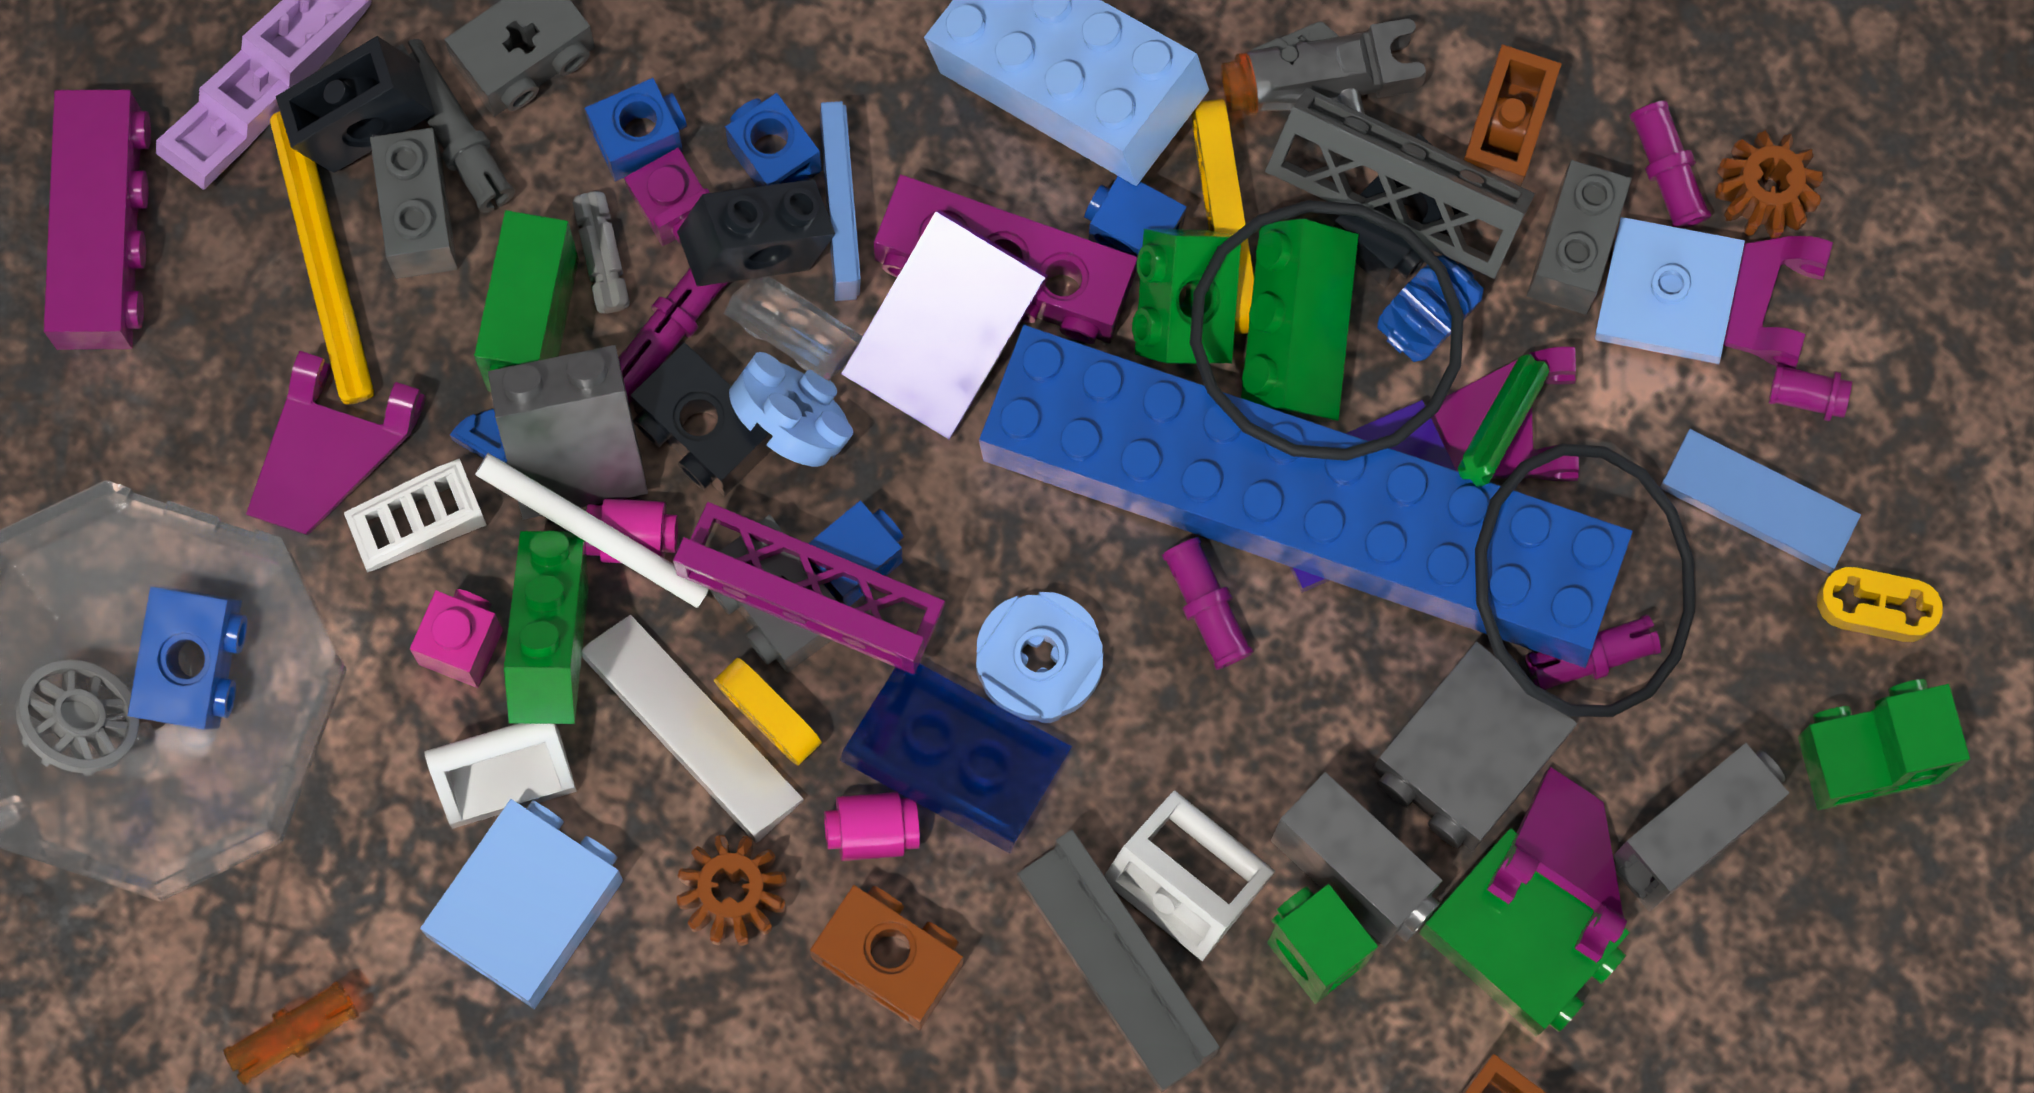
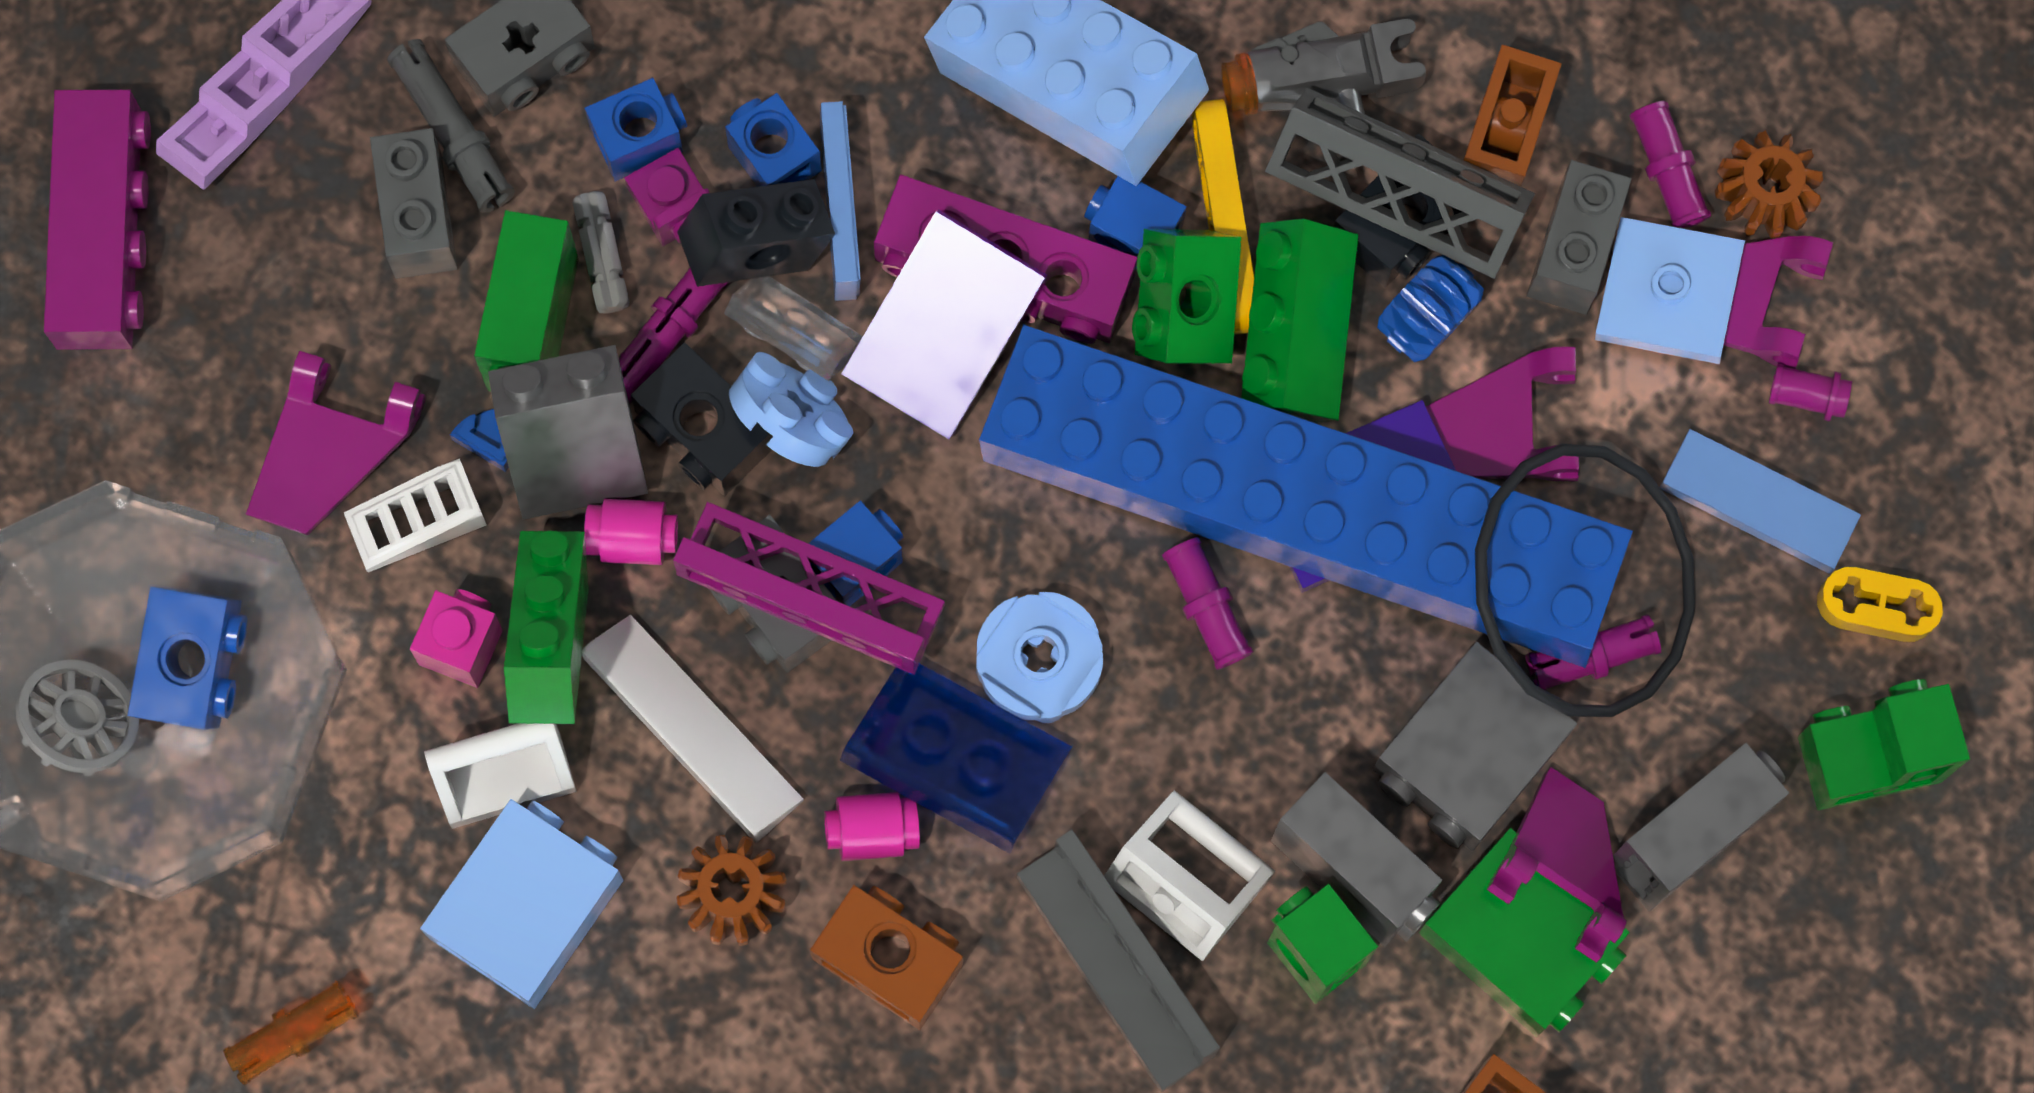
yellow axle [270,111,374,405] -> none
black brick [276,36,435,173] -> none
white bar [475,453,709,608] -> none
yellow beam [714,657,822,766] -> none
black piece [1190,200,1464,461] -> none
green axle [1457,354,1549,486] -> none

